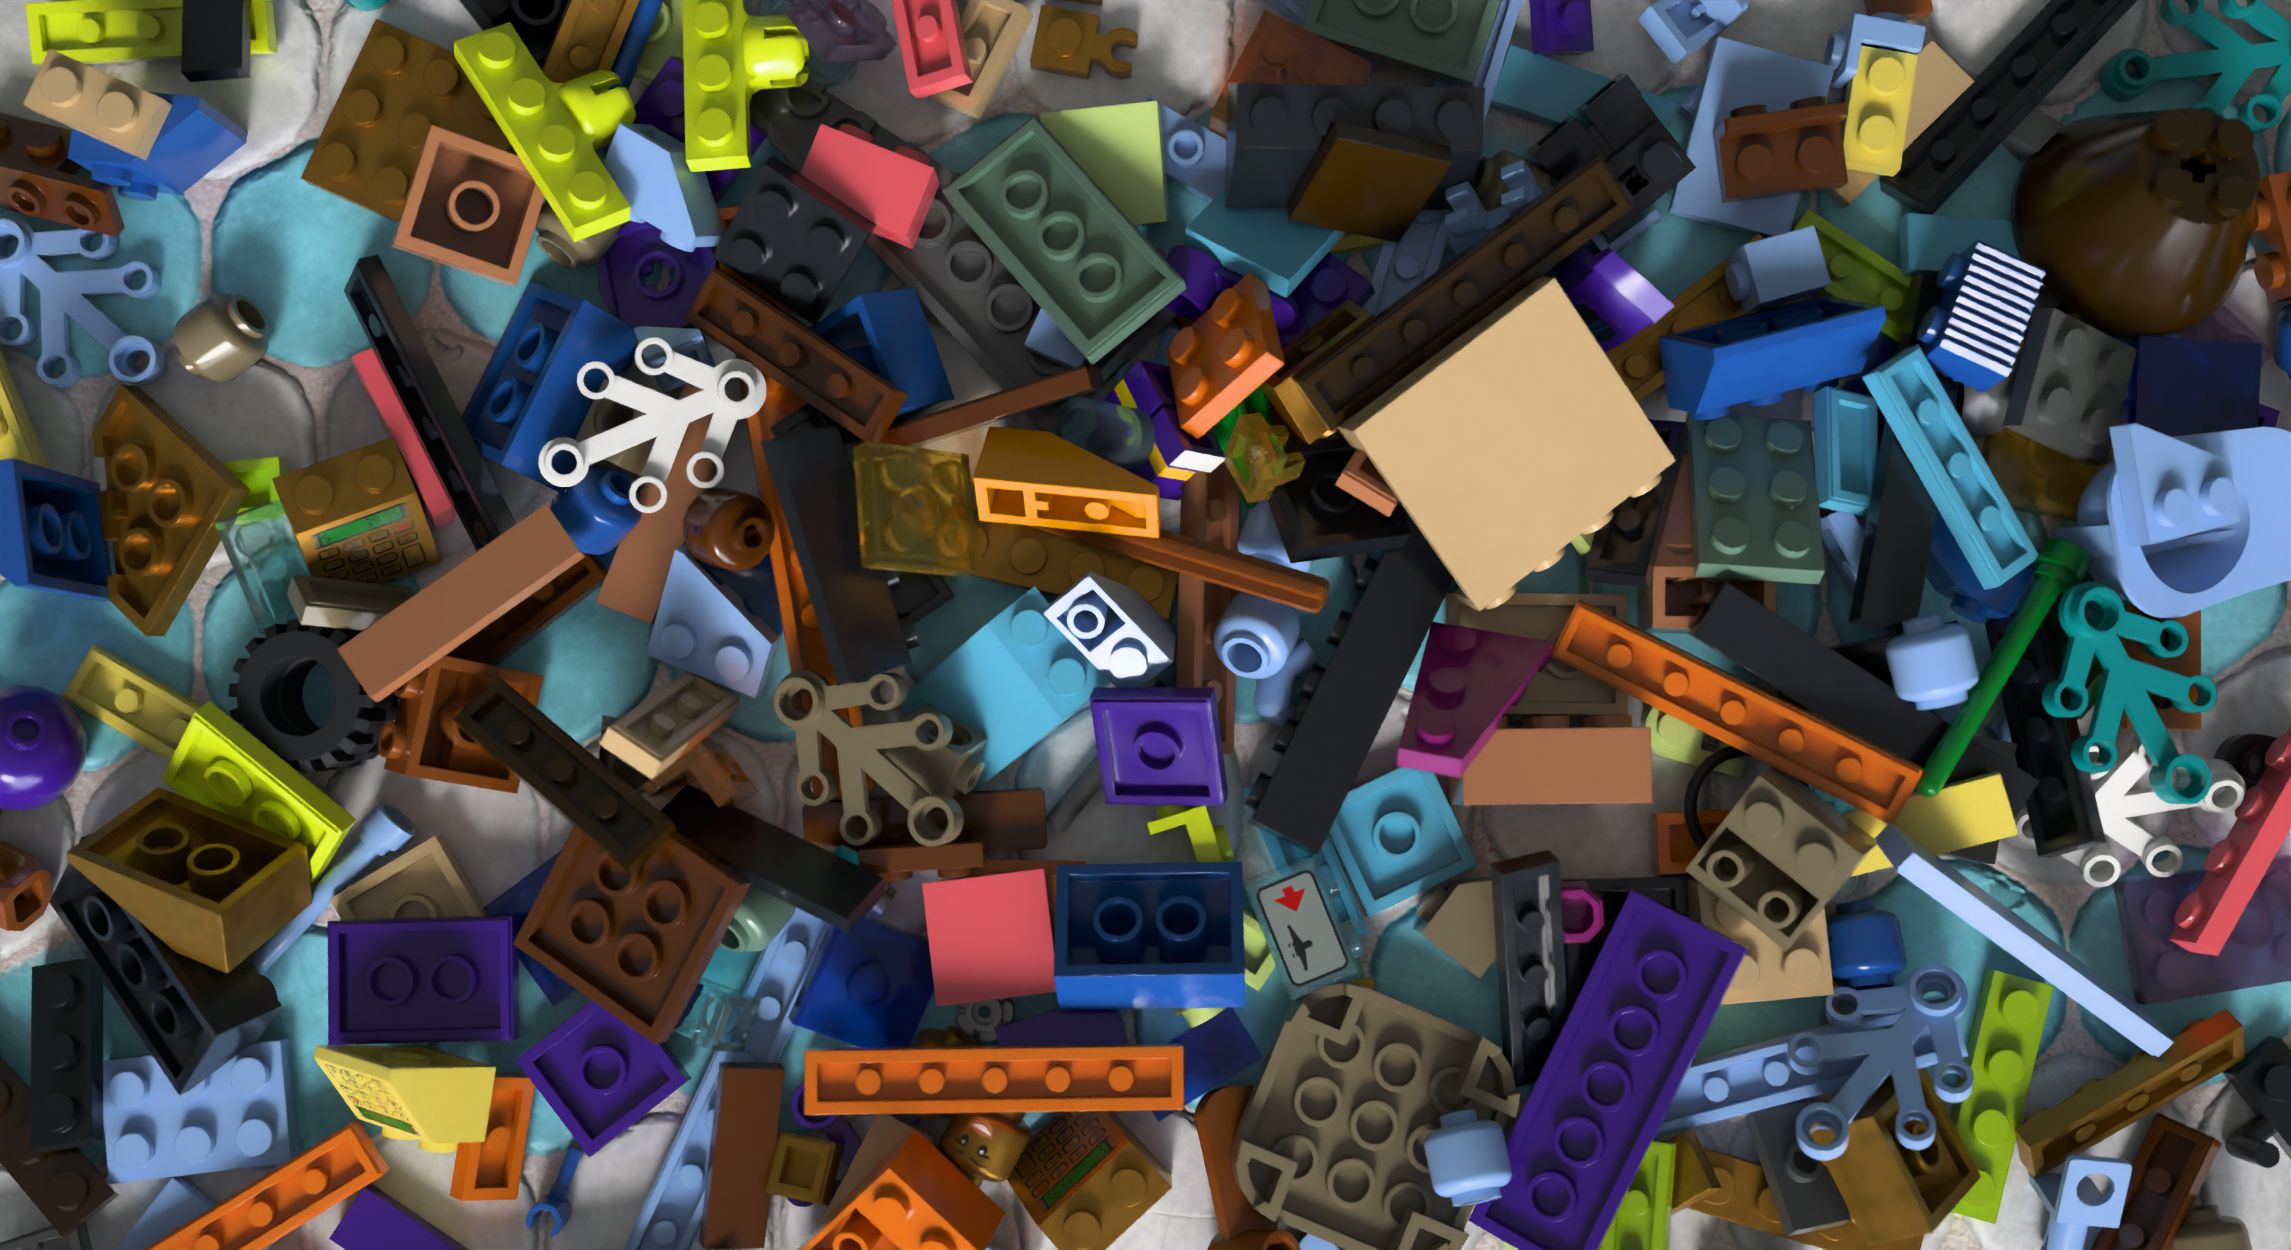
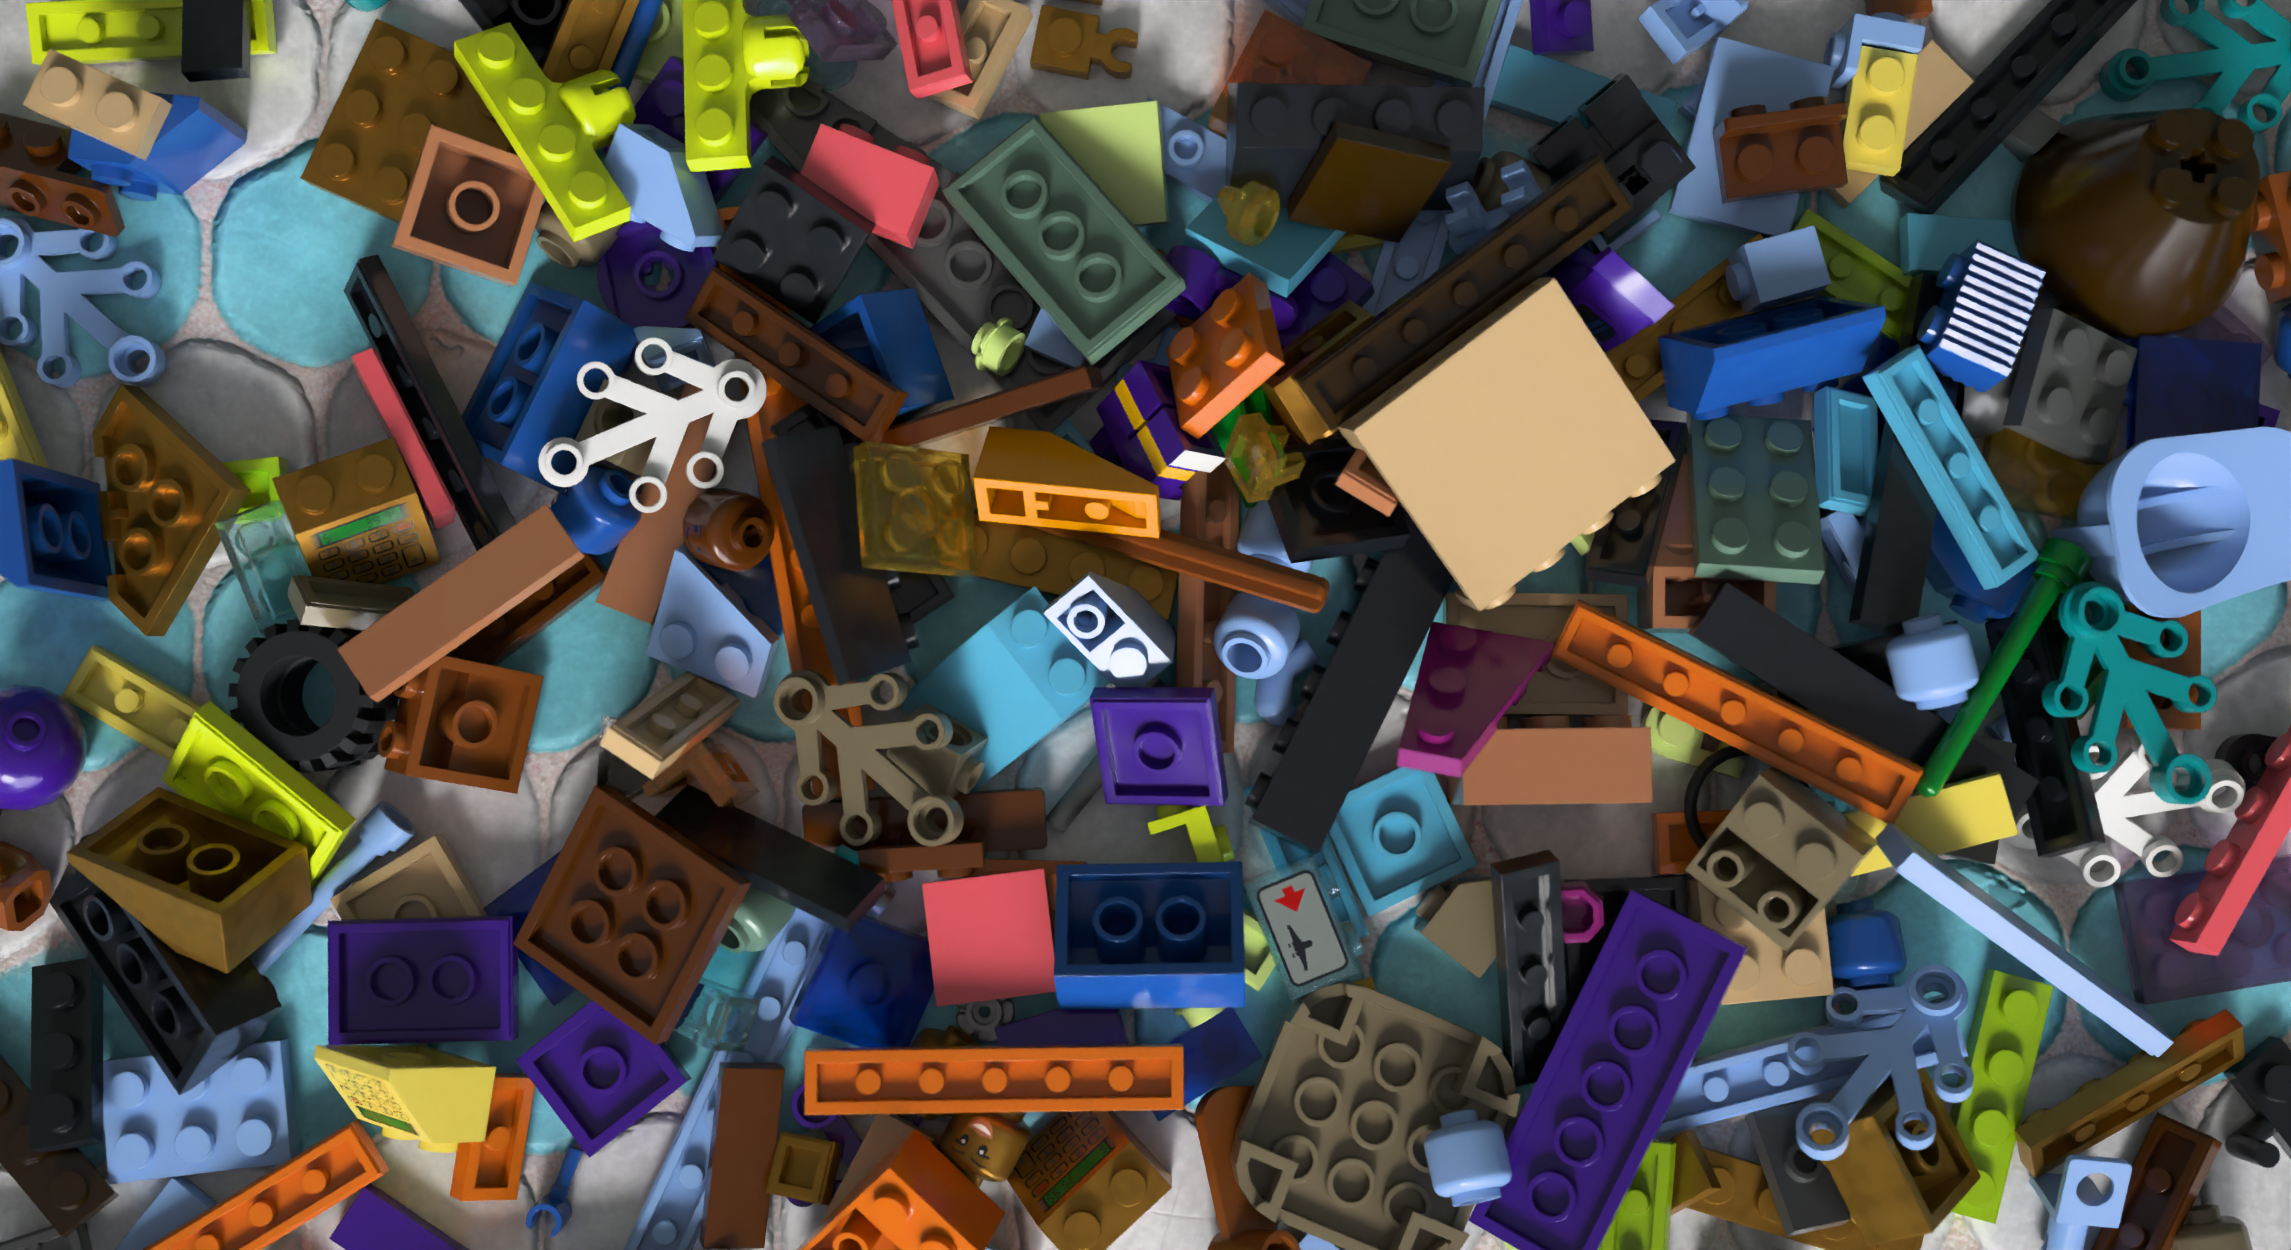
dark tan head [174,292,270,382] -> none
dark brown tile [453,676,677,876] -> none
clear light blue tile [1055,397,1155,469] -> none
light blue wing [2109,423,2240,547] -> none
none -> yellowish green plate [971,317,1026,376]
none -> clear yellow tile [1217,181,1280,246]

